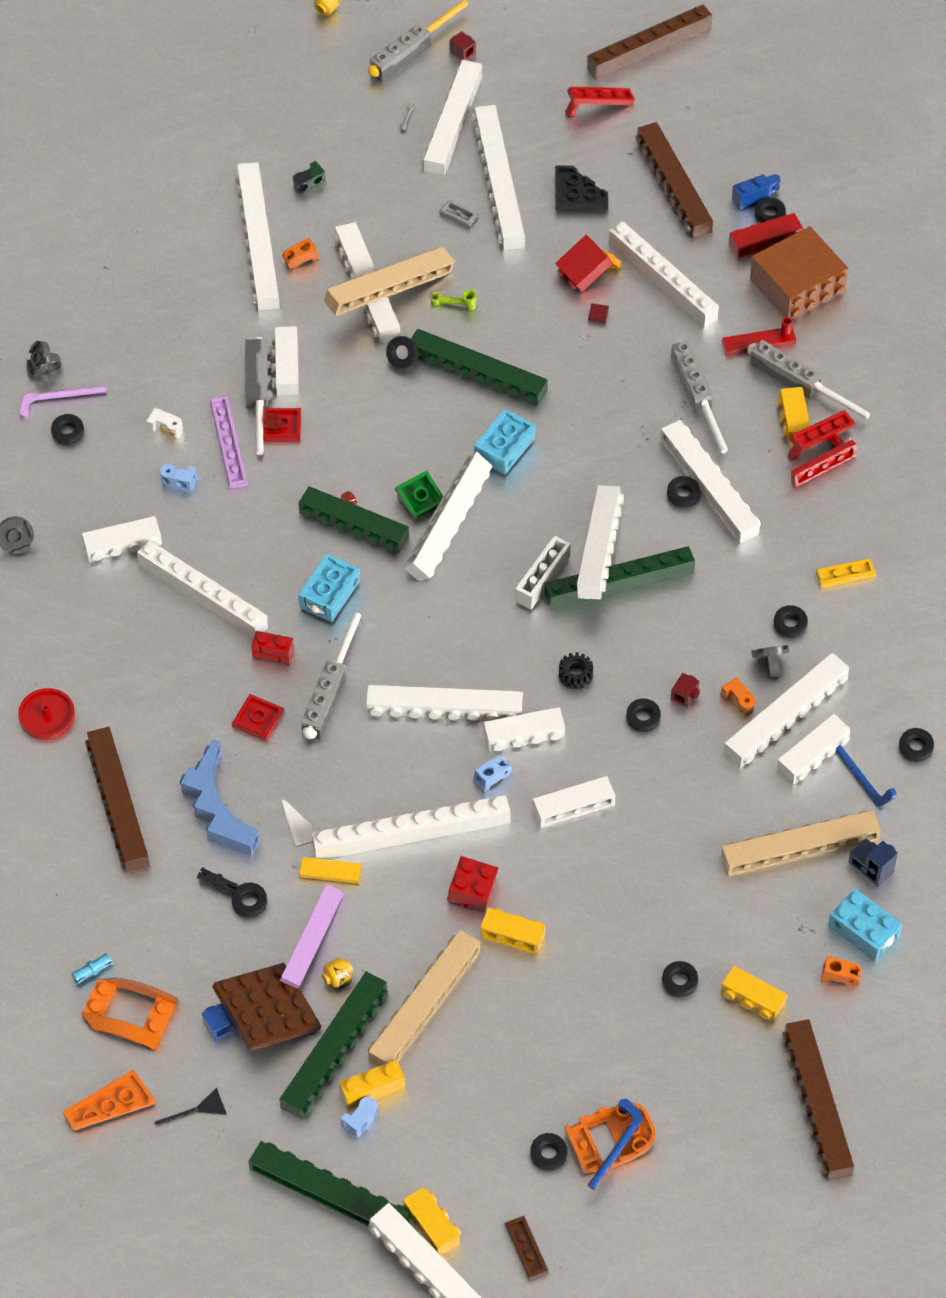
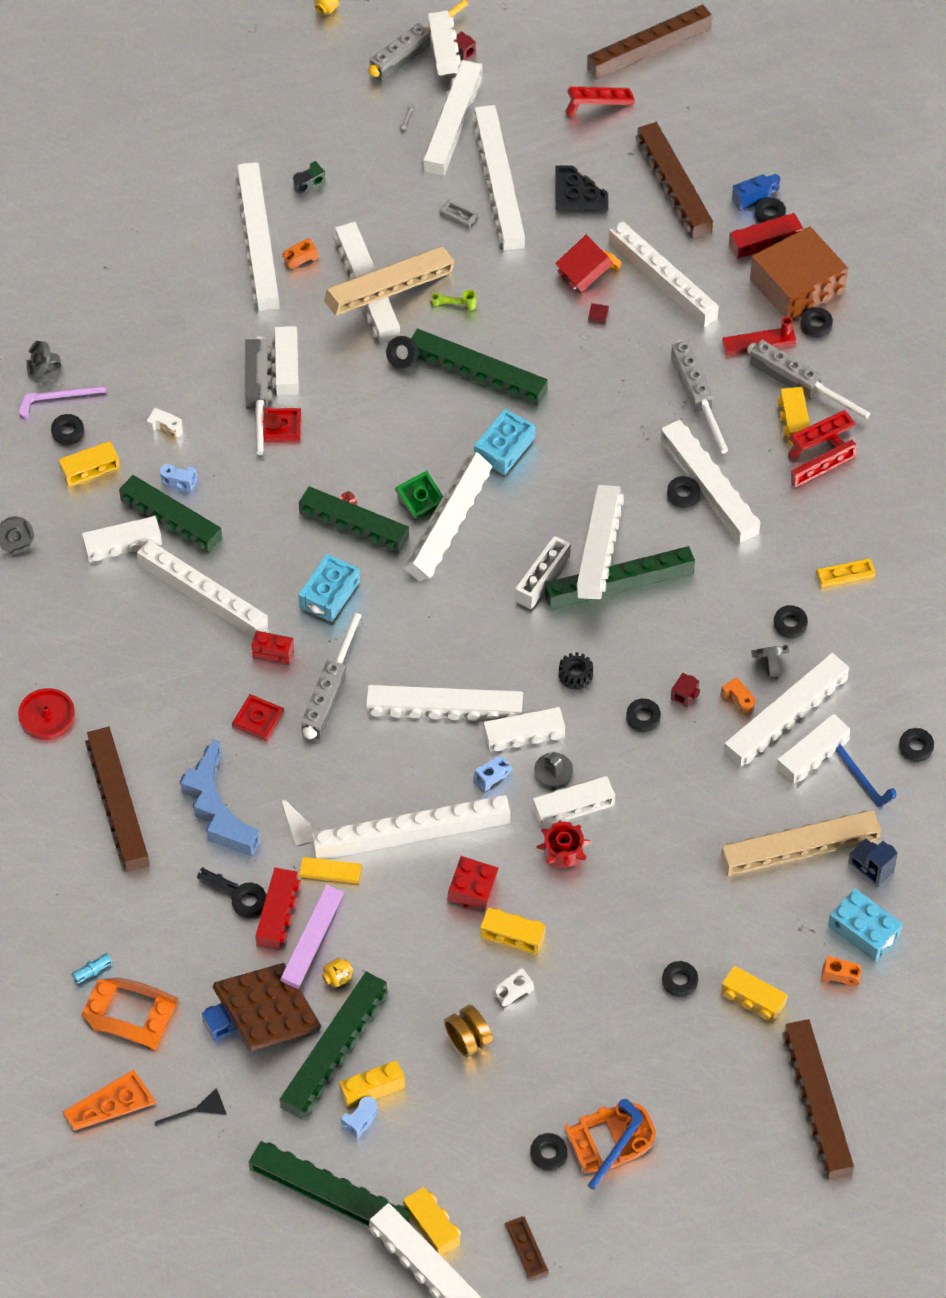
lavender tile [210,396,248,489] -> none
tan brick [368,930,480,1067] -> none
none -> yellow brick [59,441,120,487]
none -> dark green brick [119,475,222,553]
none -> red brick [255,867,301,950]
none -> white brick [428,11,461,76]
none -> pearl gold wheel [444,1004,493,1058]
none -> white leg [493,968,535,1006]
none -> dark grey tile [534,752,573,789]
none -> red brick [536,820,591,868]
none -> black tyre [800,307,833,337]

